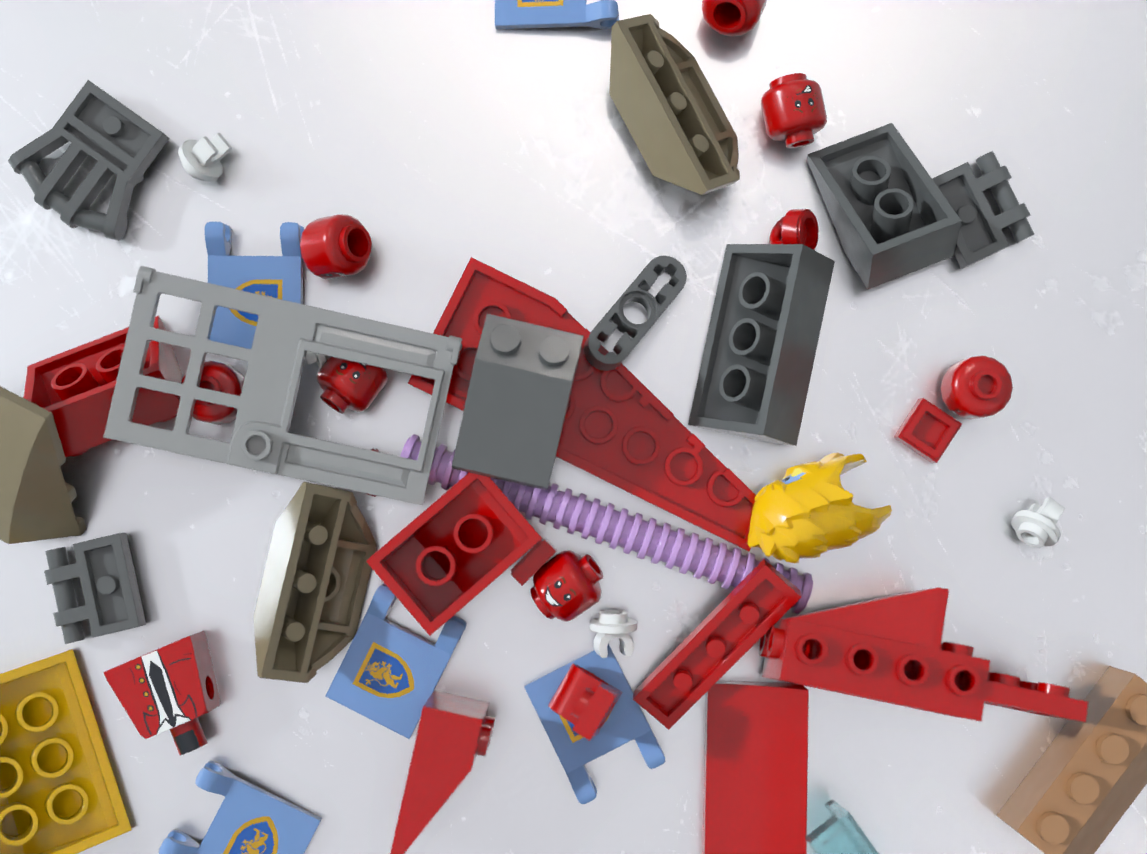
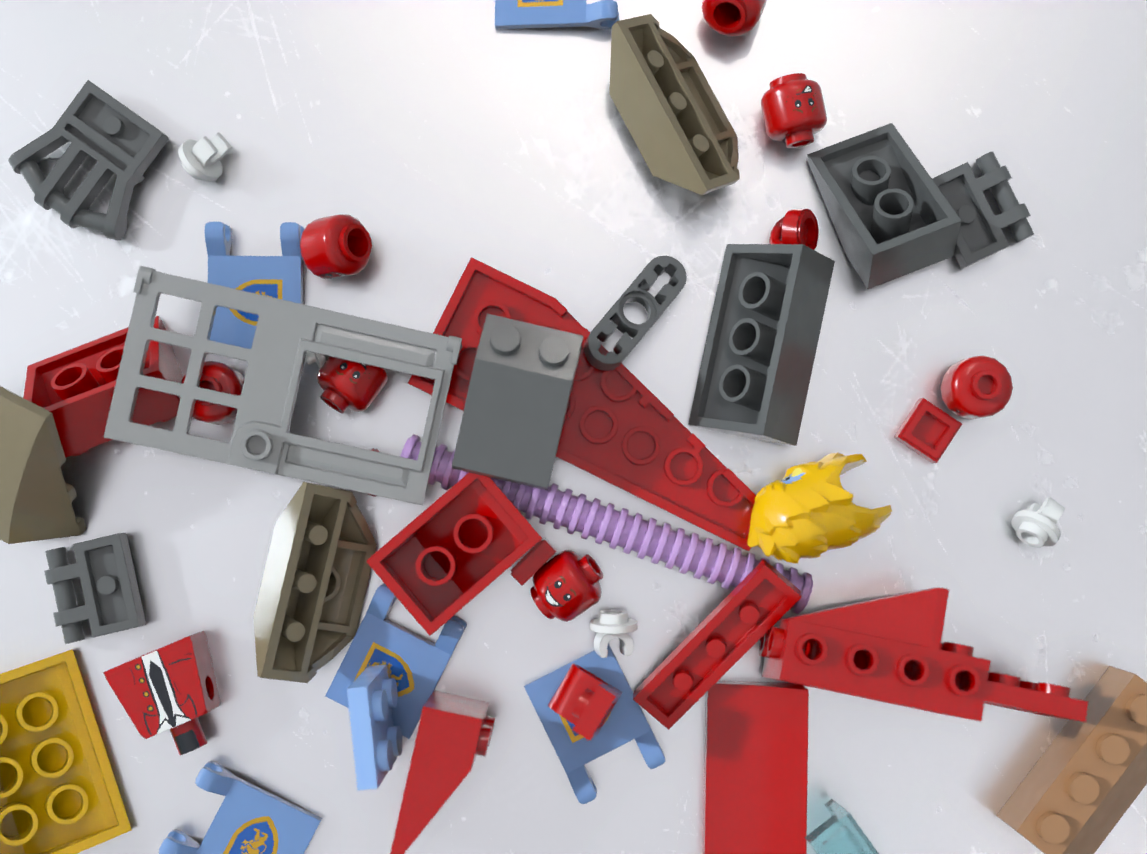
none -> light blue plate [347,664,403,790]

